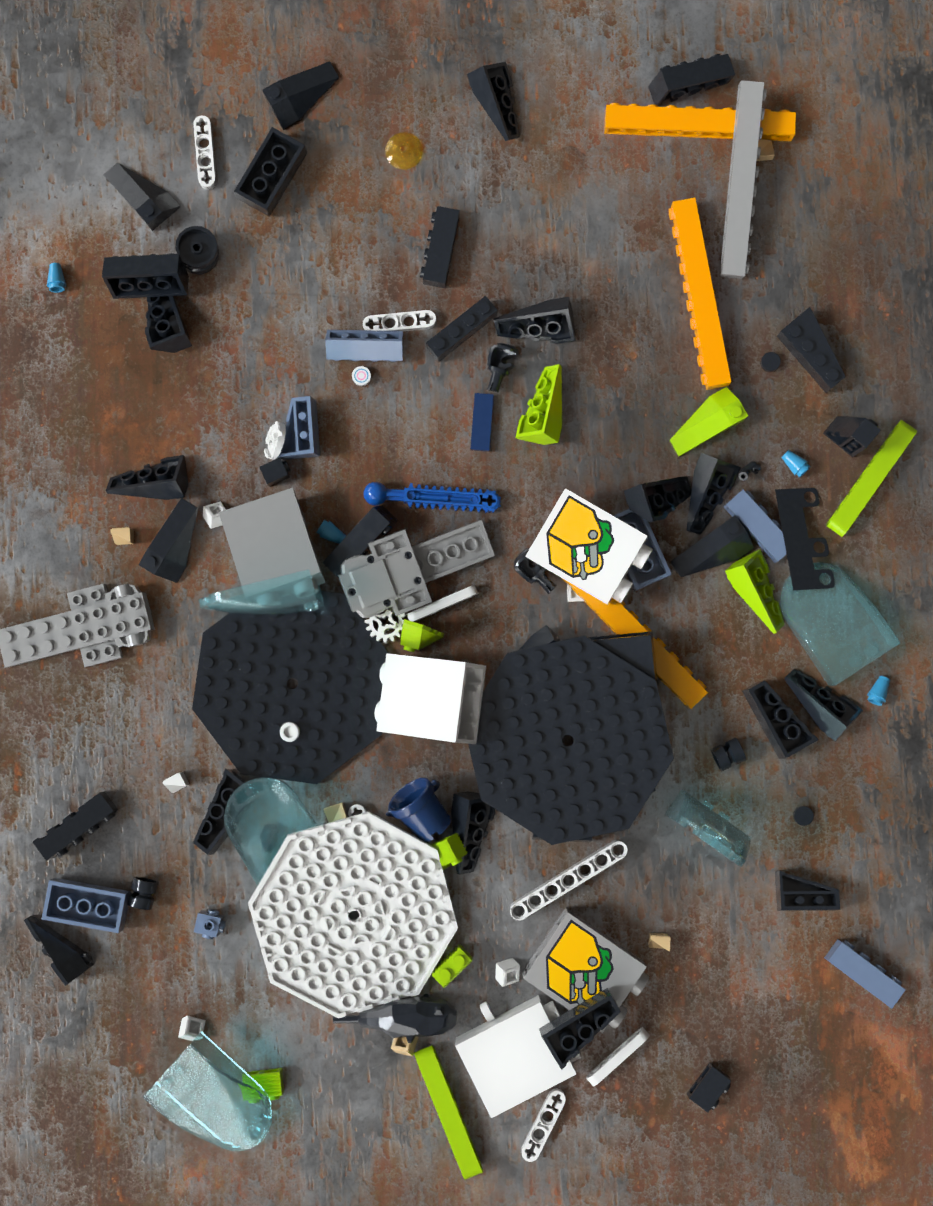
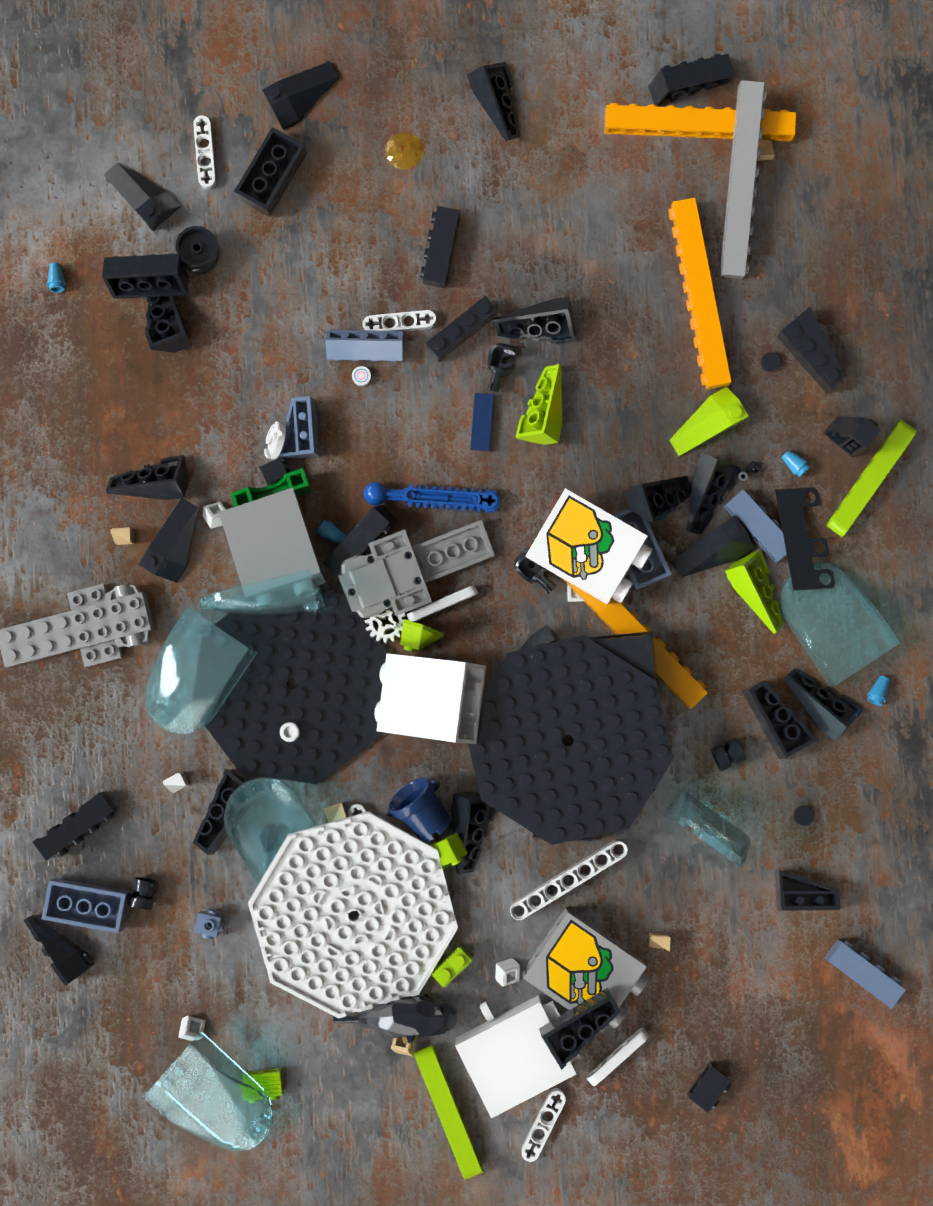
none -> clear light blue windscreen [145,607,257,734]
none -> green arch [230,468,312,507]

